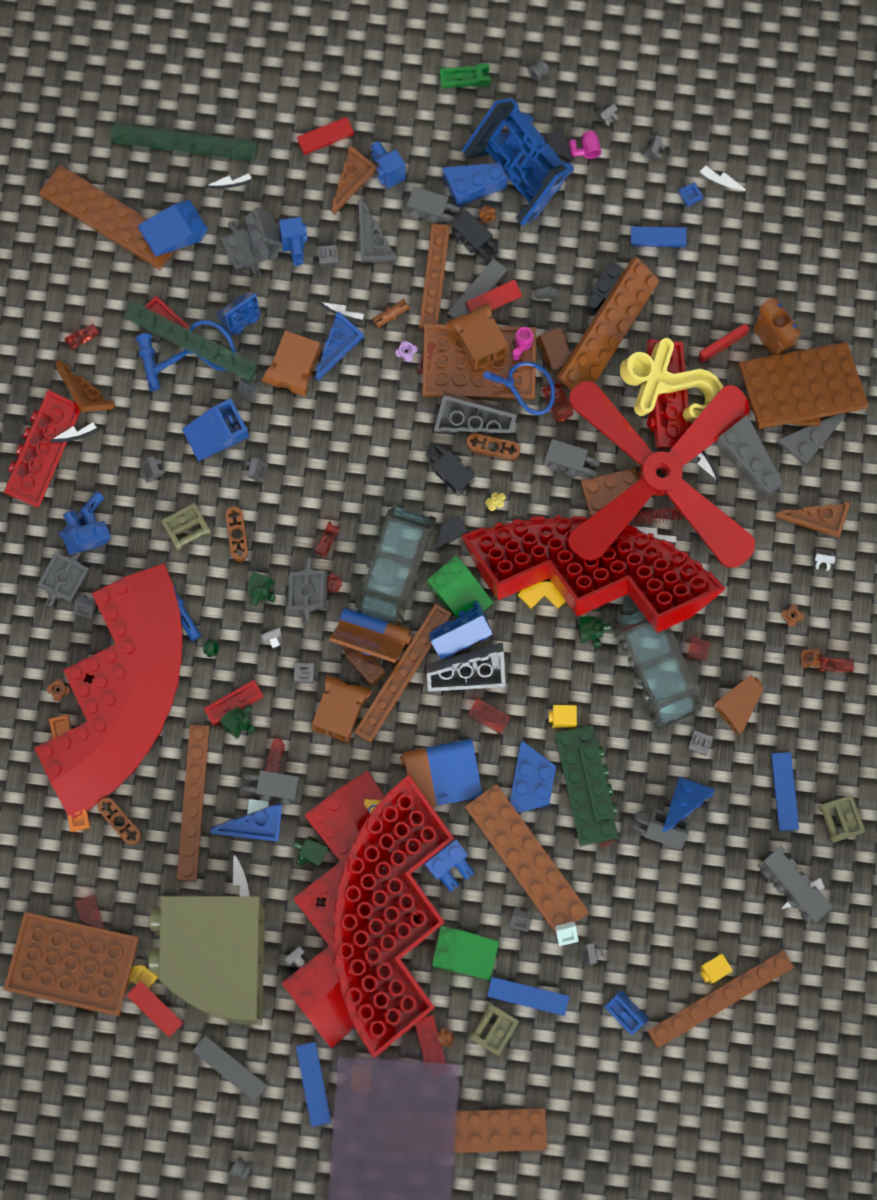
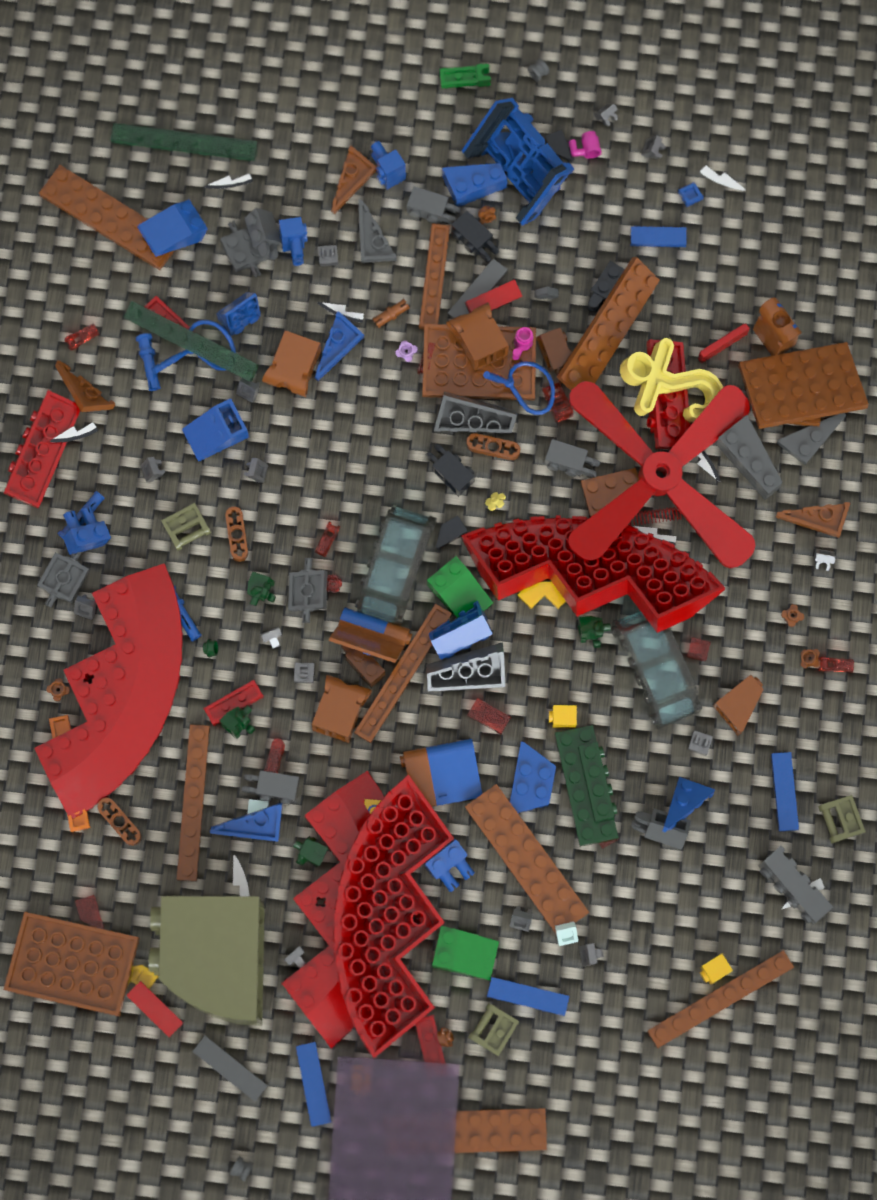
red tile [297,117,354,155] -> none
blue slope [604,990,649,1036] -> none

